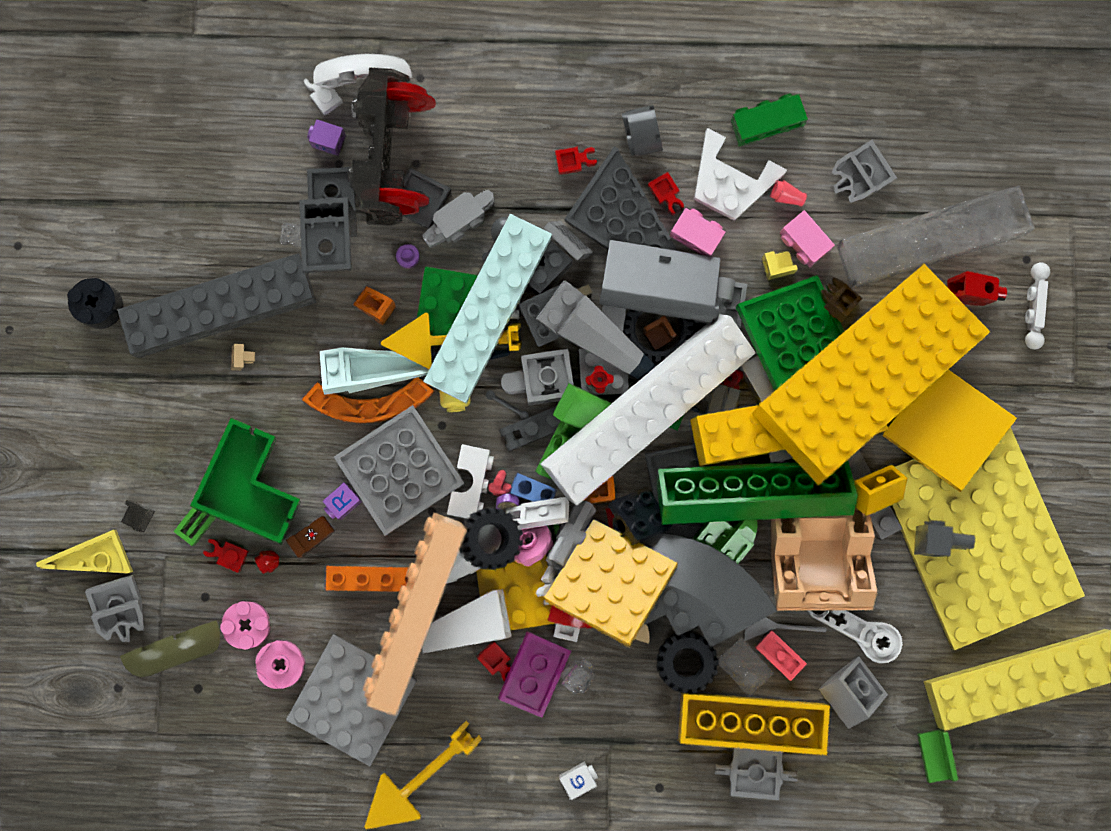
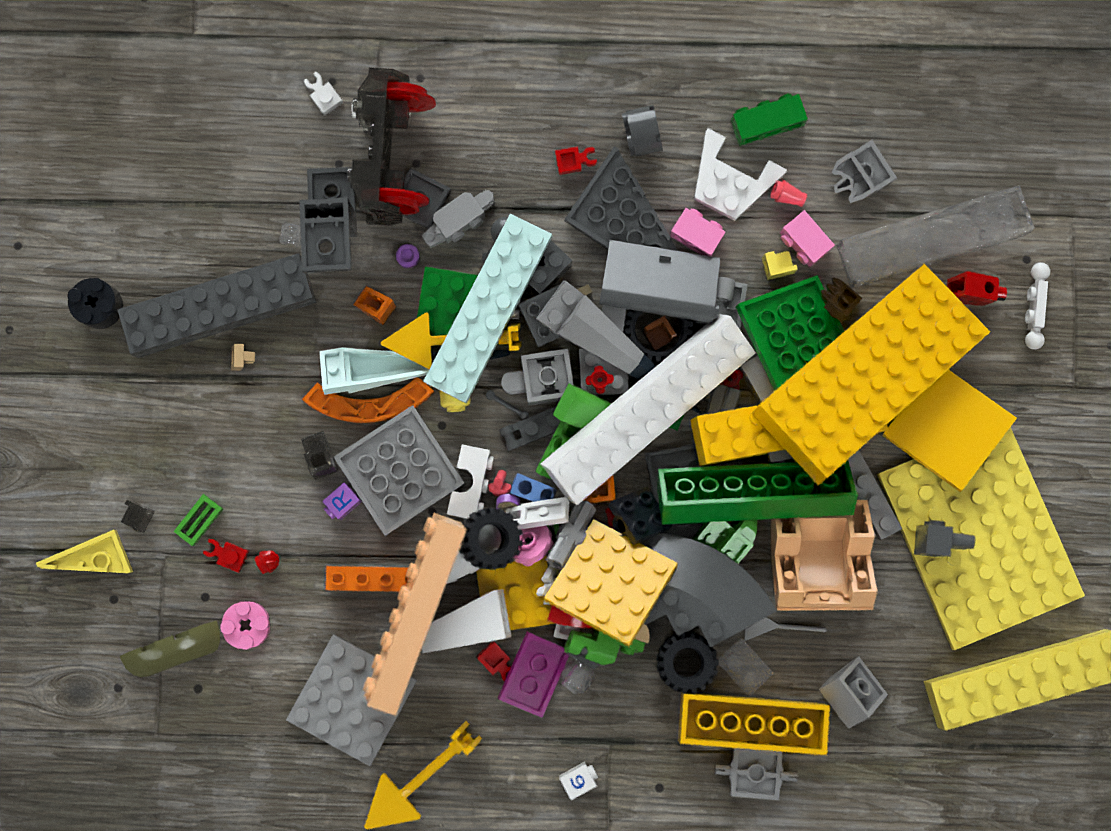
light grey plate [85,575,144,642] -> none
green piece [190,418,301,546] -> none
bright pink plate [256,640,305,689] -> none
reddish brown leg [286,516,335,558] -> none
medium lavender brick [307,119,346,156] -> none
white brick [313,54,412,89] -> none
light grey tile [544,221,593,260] -> none
red plate [648,172,684,215] -> none
coral plate [754,630,807,681] -> none
white beam [807,610,902,663] -> none
yellow brick [854,465,907,516] -> none
bright green panel [917,729,958,783] -> none
none -> clear smoke brick [301,431,338,481]
none -> bright green plate [564,629,645,669]

